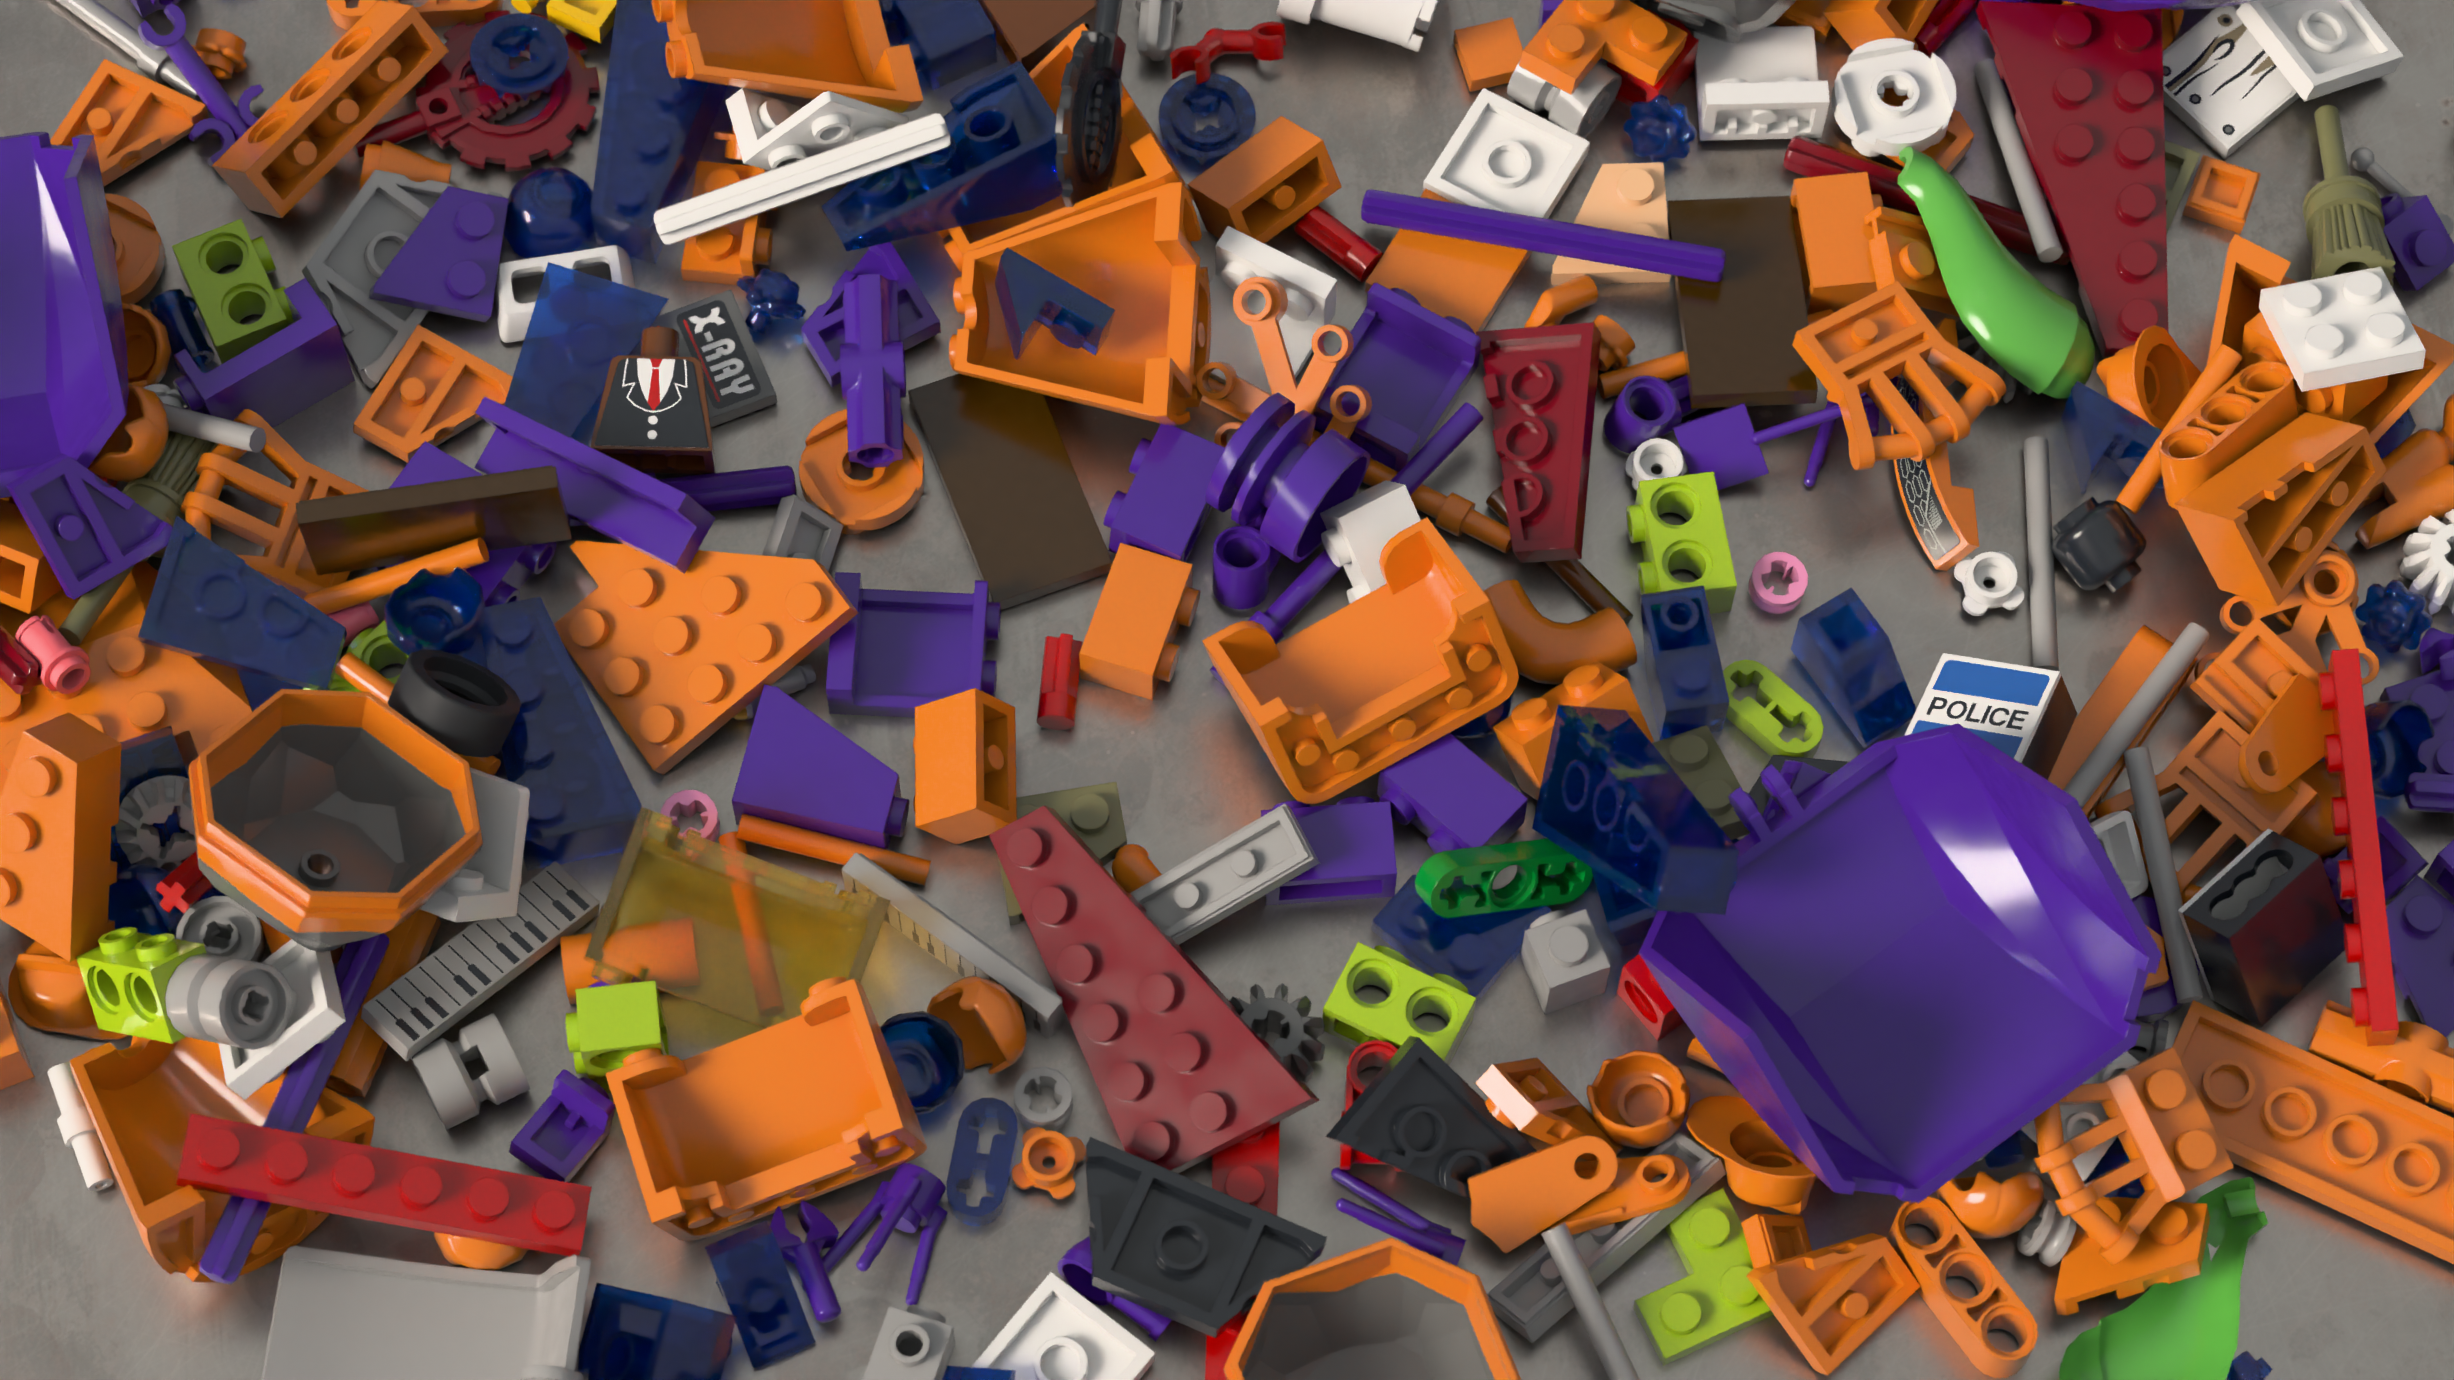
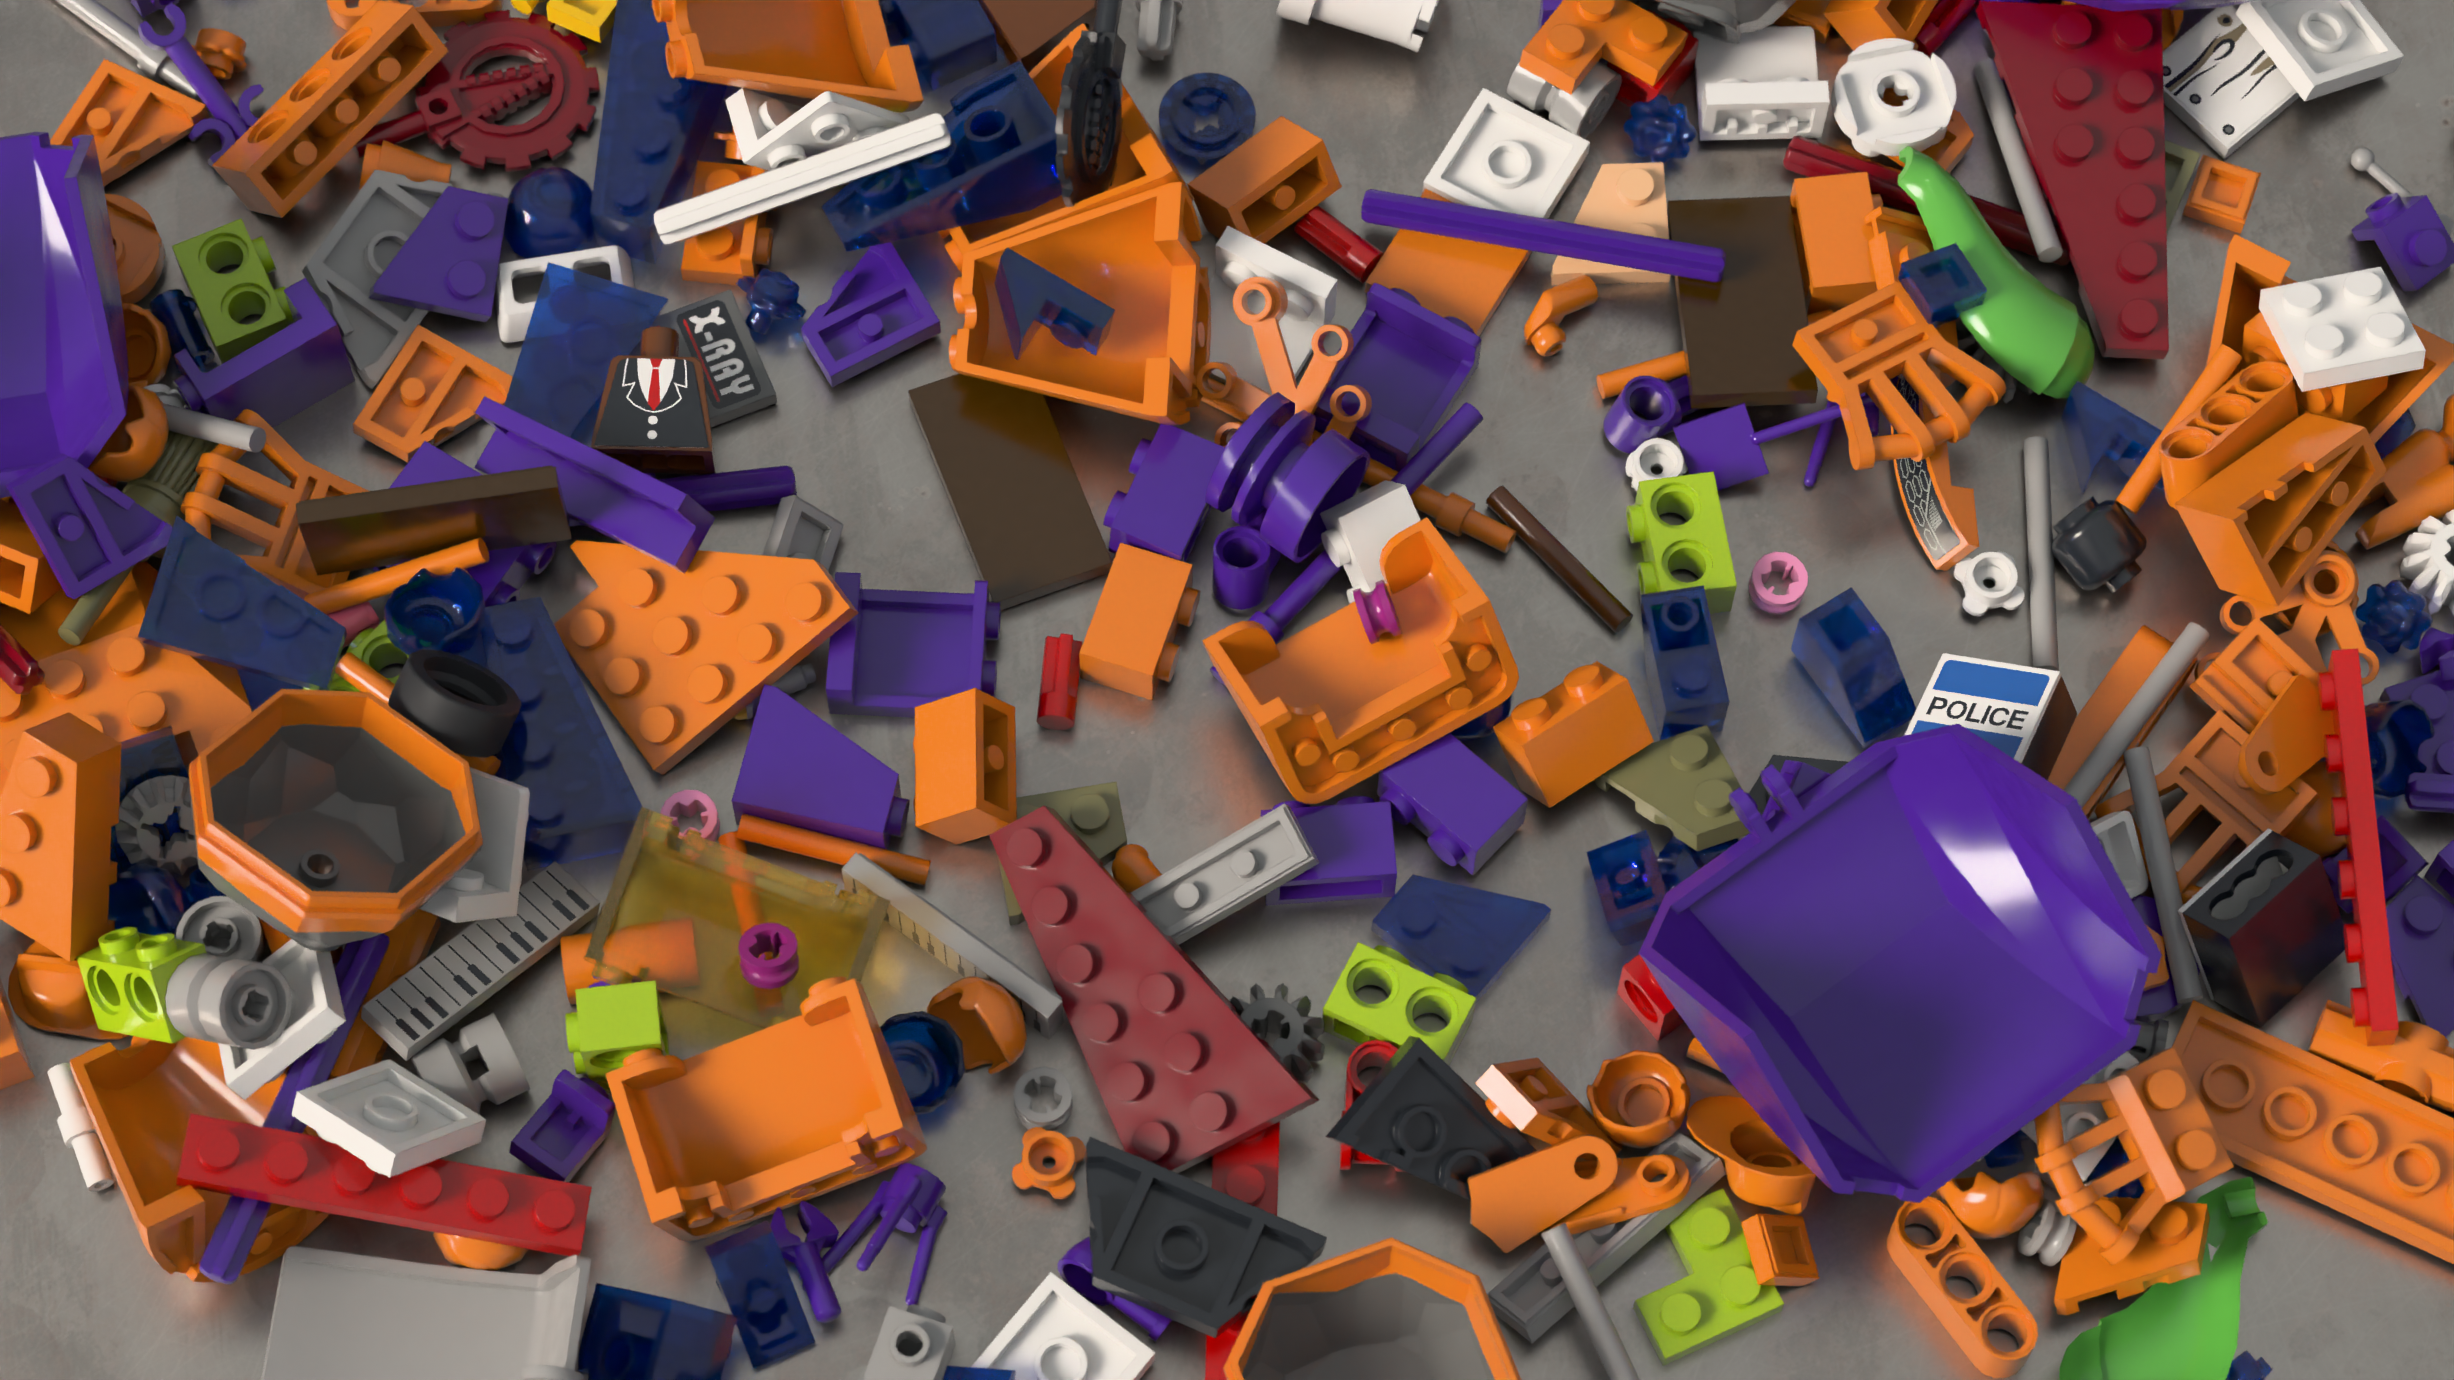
coral pin [15,615,91,694] -> none
red piece [156,850,214,913] -> none
clear blue gear [470,13,569,101] -> none
orange plate [799,409,924,535] -> none
dark purple piece [840,274,906,467] -> none
clear blue beam [946,1098,1018,1226] -> none
red arm [1170,22,1287,84] -> none
dark purple plant [1331,1167,1466,1266] -> none
green beam [1415,837,1594,918] -> none
orange tile [1453,17,1523,92] -> none
dark red wing [1476,322,1601,563] -> none
orange cylinder [1483,579,1637,685] -> none
light grey brick [1520,909,1611,1015] -> none
clear blue wedge [1532,705,1739,915] -> none
orange plate [1593,315,1635,372] -> none
lime beam [1716,659,1824,758] -> none
orange wing [1746,1233,1920,1375] -> none
orange piece [2097,325,2201,435] -> none
olive piece [2302,105,2396,287] -> none
none -> white plate [292,1059,486,1177]
none -> magenta bush [738,923,800,989]
none -> magenta bush [1353,580,1402,644]
none -> clear blue tile [1898,243,1987,328]

